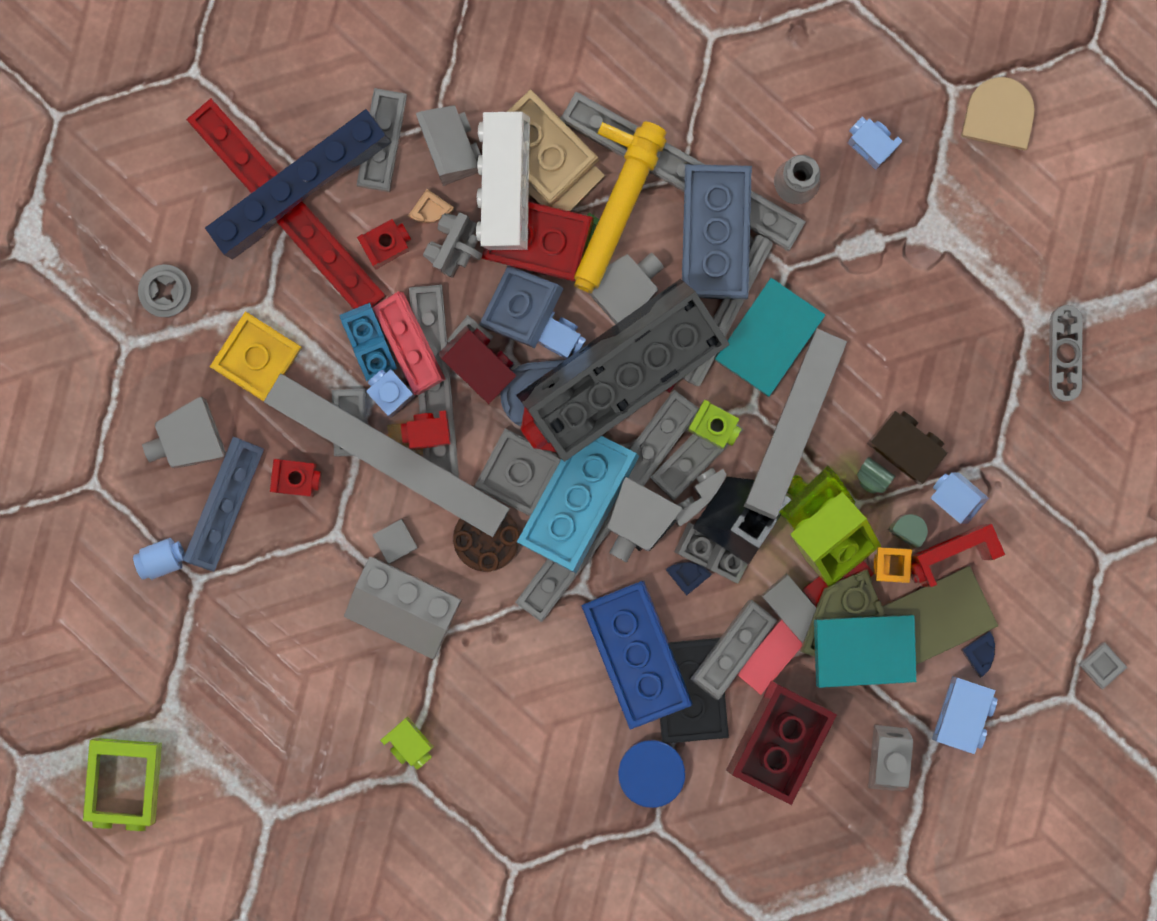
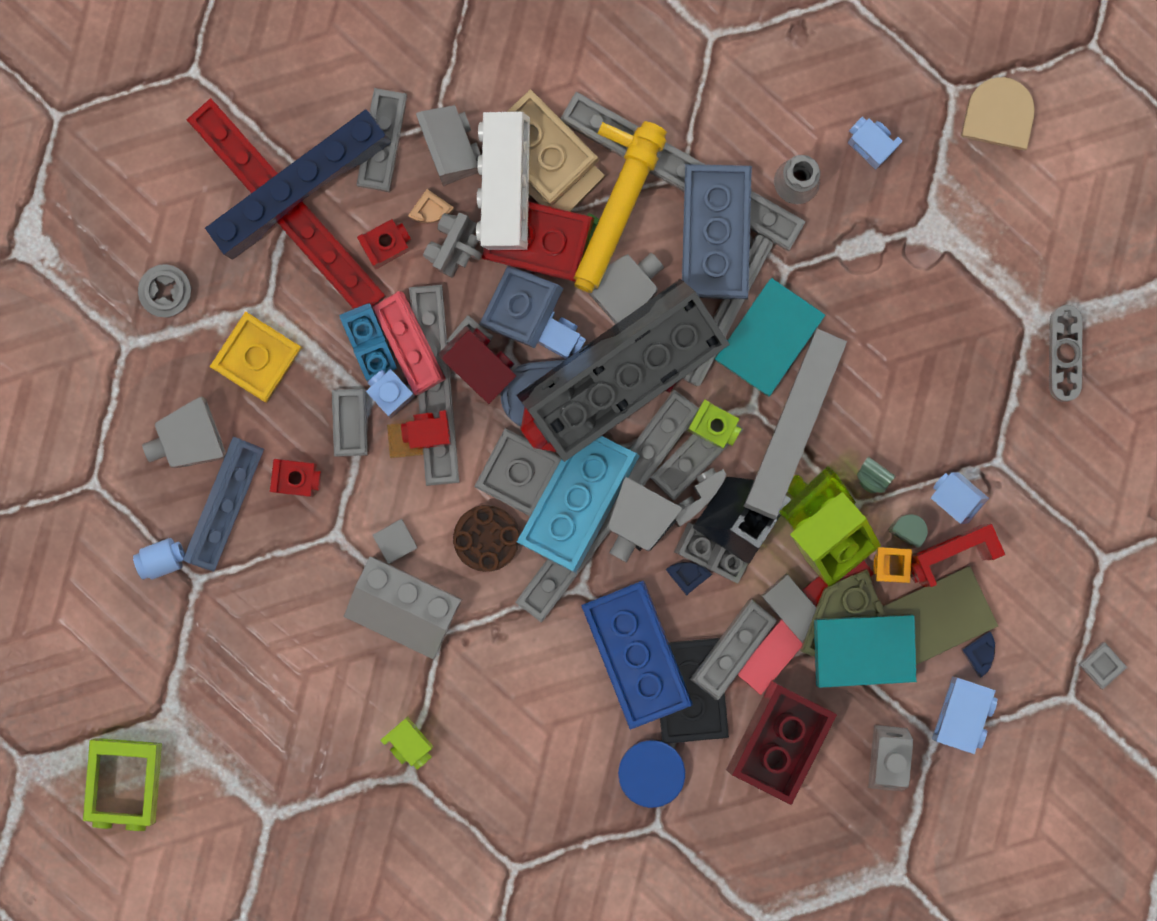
light grey tile [264,373,510,537] -> none
dark brown brick [867,411,948,485] -> none

